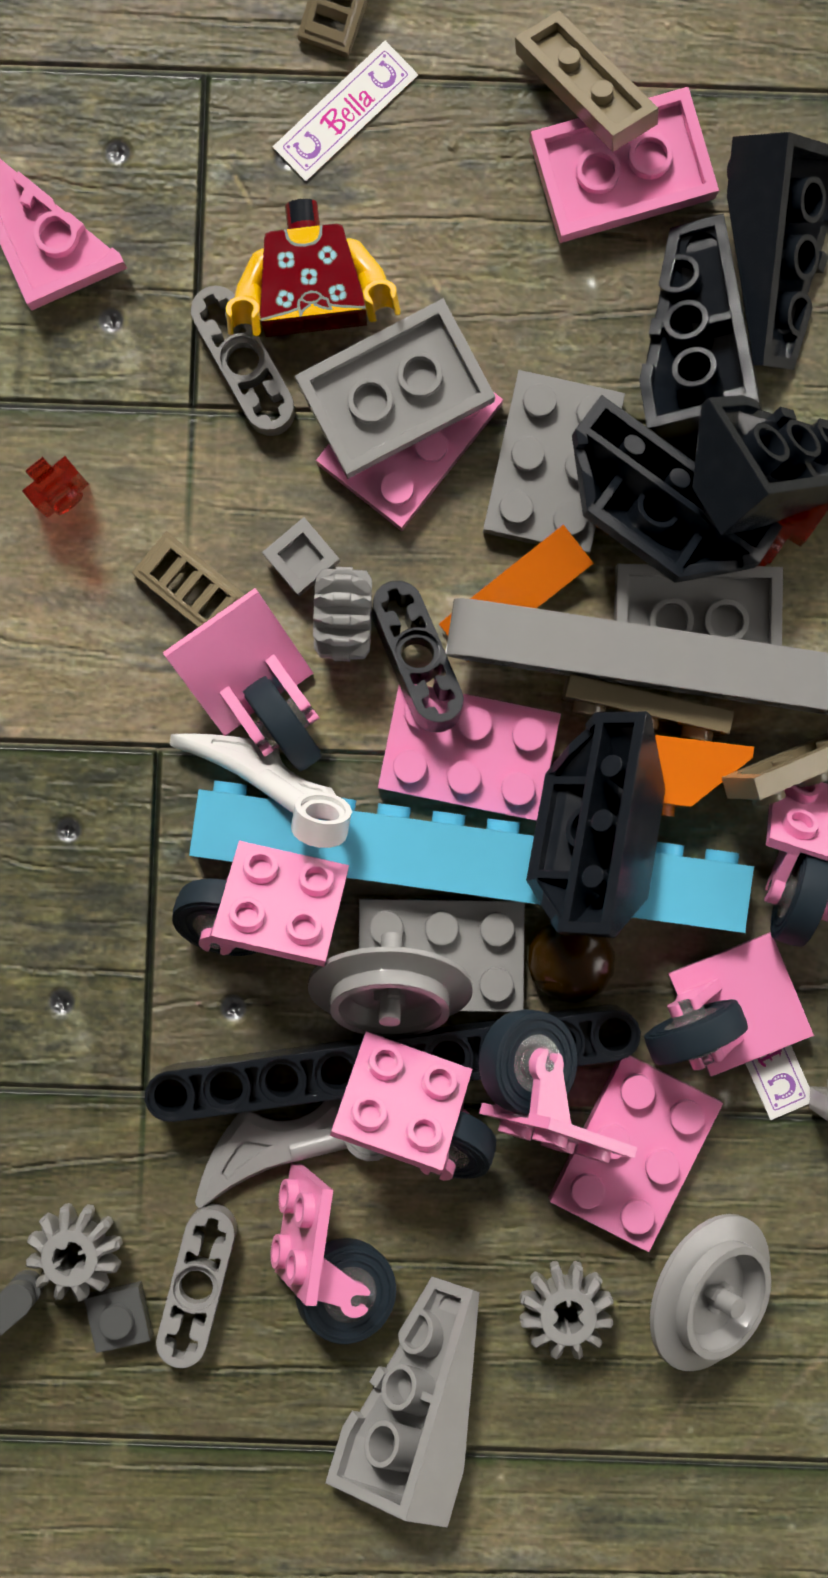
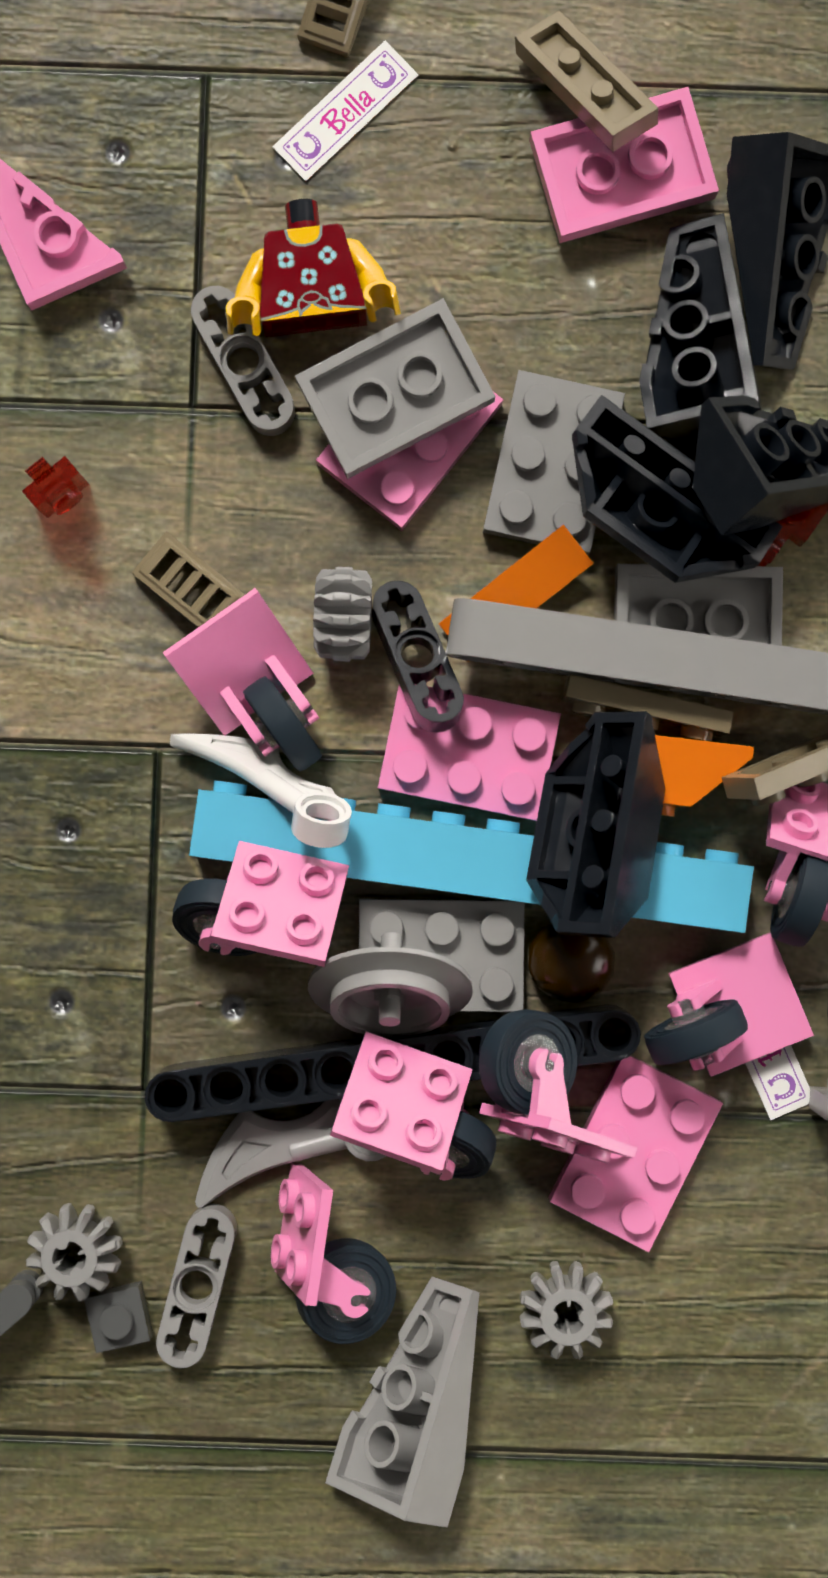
light grey plate [262,517,340,597] -> none
light grey piece [650,1214,771,1371] -> none

